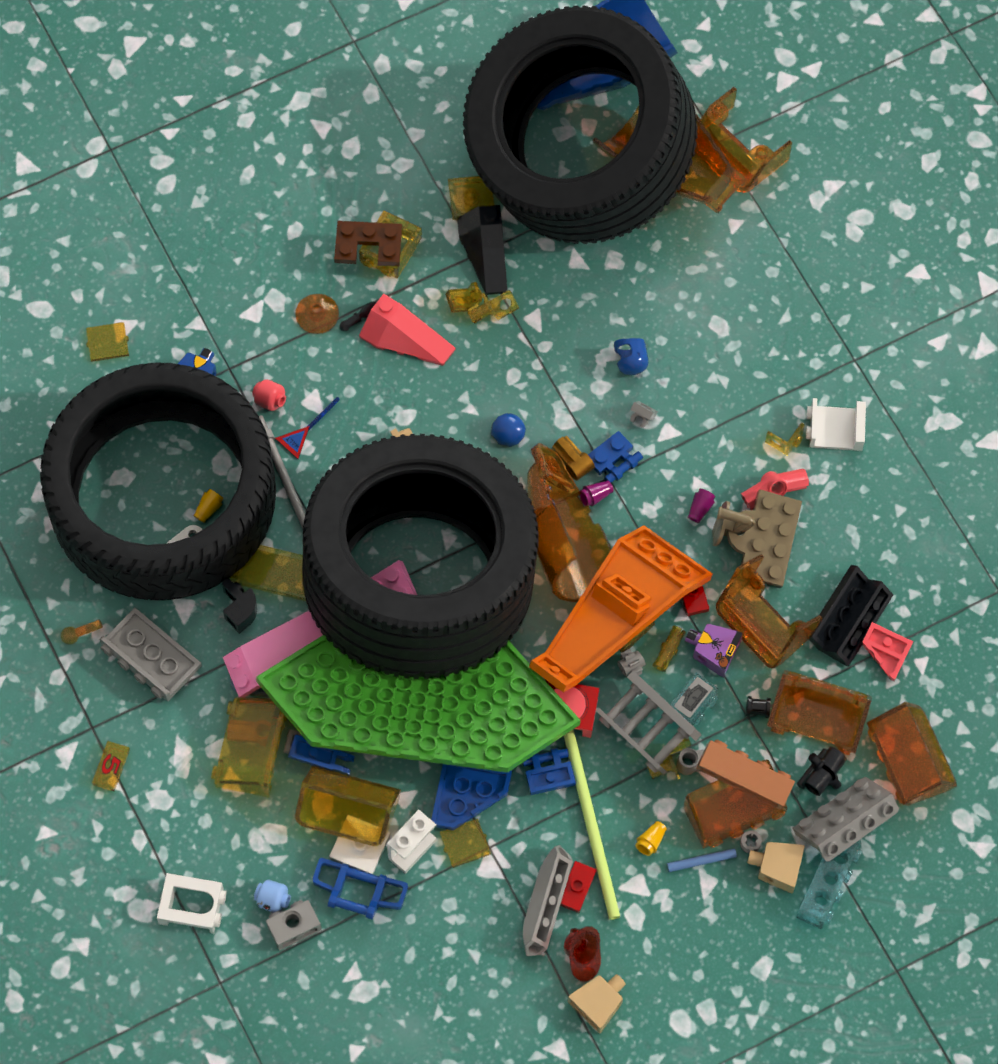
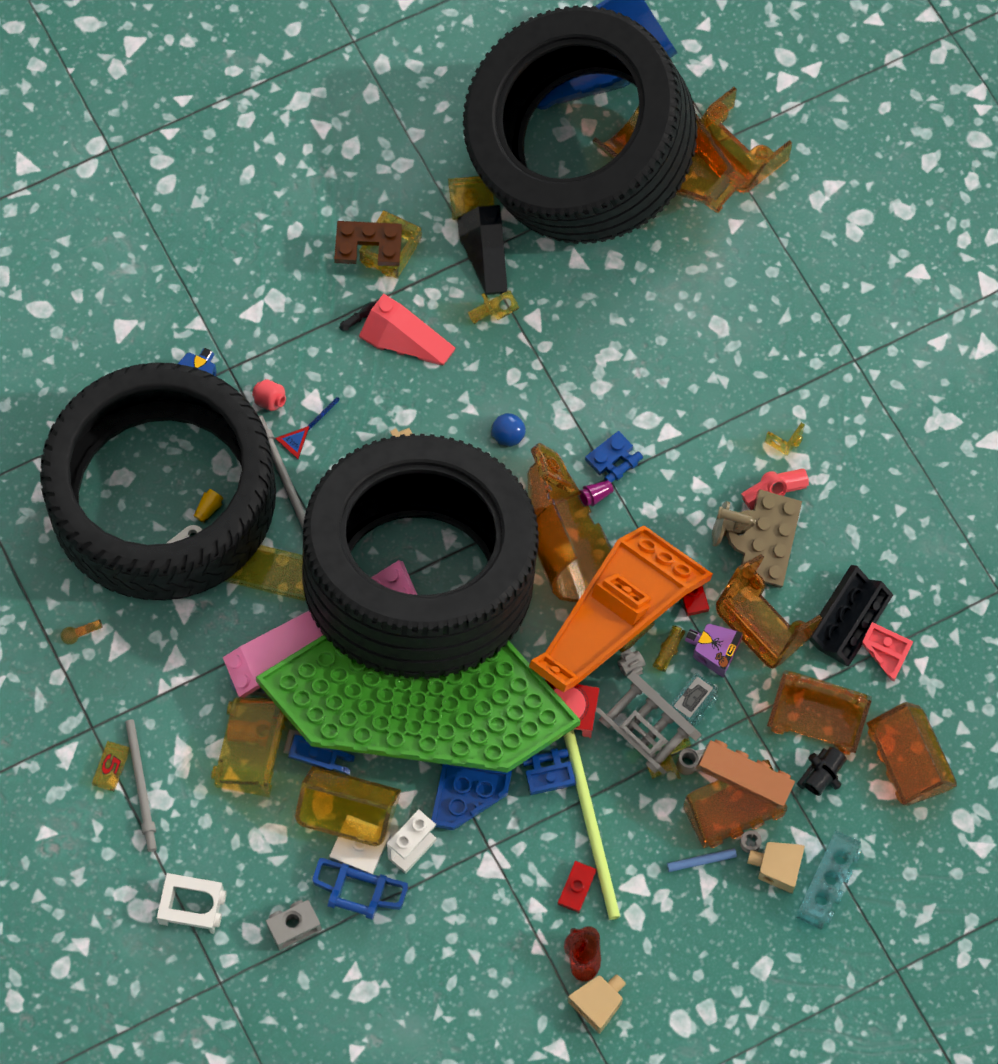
clear yellow piece [86,322,129,362] -> none
light grey bracket [99,607,202,701] -> none
black brick [222,578,257,634] -> none
light blue head [254,880,291,913] -> none
clear orange dish [296,294,339,334] -> none
clear yellow piece [440,819,491,868] -> none
clear yellow bracket [445,282,482,312] -> none
light grey brick [523,845,573,956] -> none
pearl gold piece [552,436,595,481] -> none
blue helmet [613,338,649,375] -> none
light grey tile [630,401,658,428] -> none
yellow cone [635,821,667,856] -> none
magenta cone [688,488,715,523] -> none
black bush [746,696,771,718] -> none
light grey bracket [793,777,899,862] -> none
white panel [806,398,866,451] -> none
none -> light grey bar [125,719,157,852]
none -> light grey tile [620,710,669,758]

